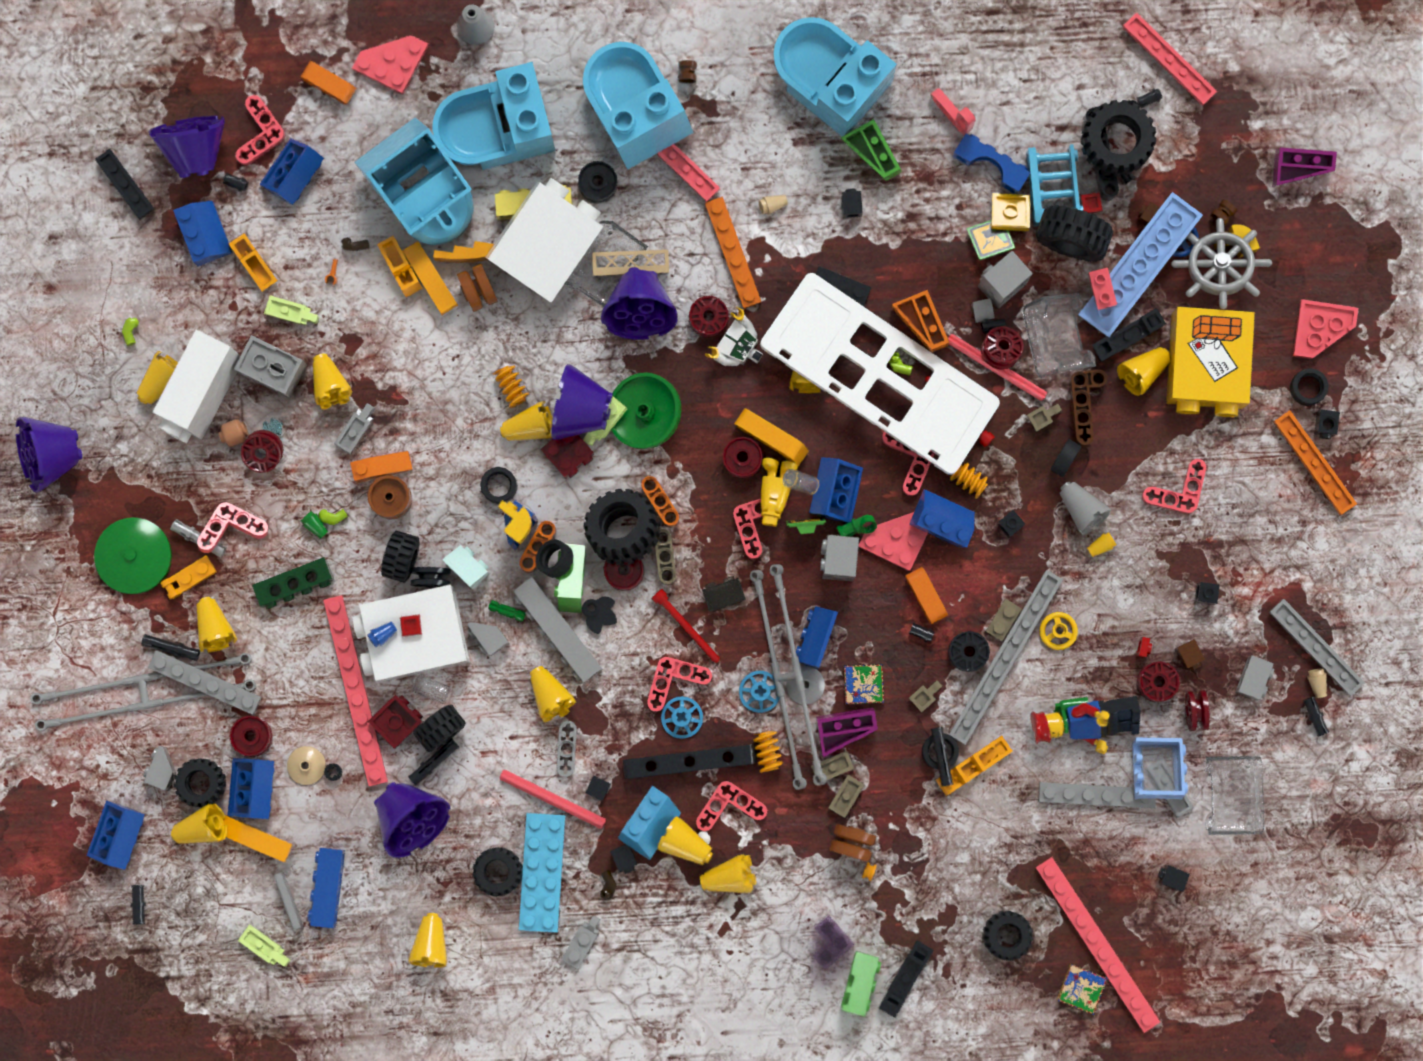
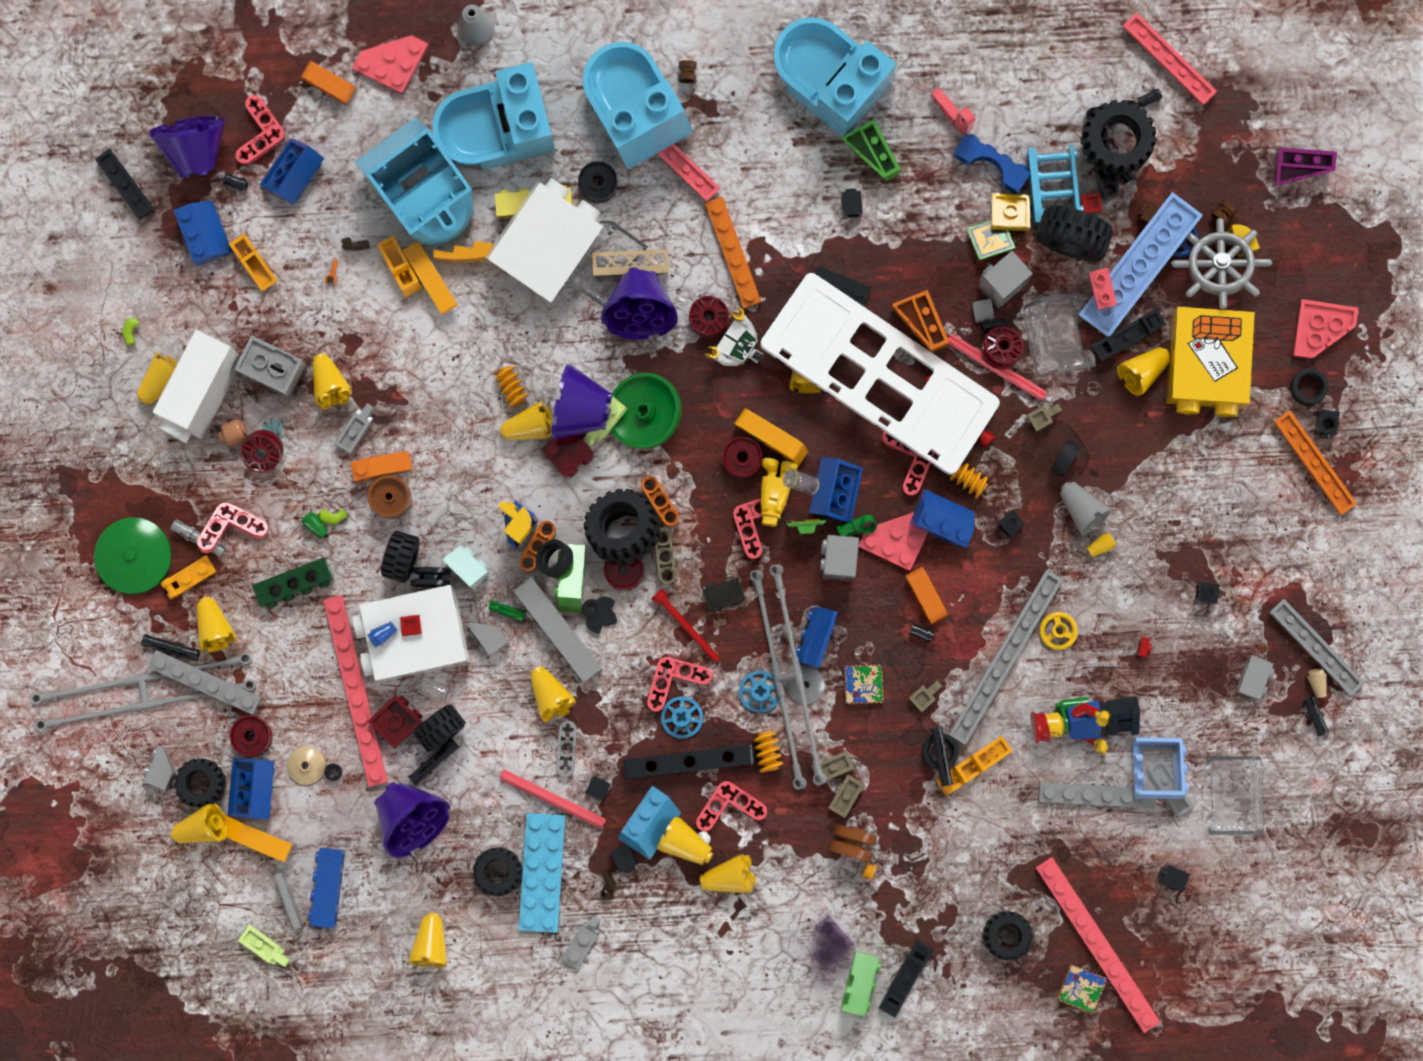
dark purple cone [15,417,82,493] -> none
blue slope [87,800,145,870] -> none
black pin [130,885,146,925] -> none
yellowish green hinge [264,296,319,325] -> none
dark orange wheel [457,264,498,312] -> none
black tyre [480,467,517,504] -> none
tan cone [758,194,788,215] -> none
magenta wedge [816,708,878,757] -> none
lime arm [888,352,913,375] -> none
black wheel [948,631,990,672] -> none
dark tan plate [985,599,1022,642] -> none
reddish brown beam [1069,370,1108,447] -> none
dark red wheel [1137,661,1180,703] -> none
coral beam [1142,459,1206,514] -> none
reddish brown brick [1175,639,1205,671] -> none
dark red wheel [1185,690,1210,731] -> none

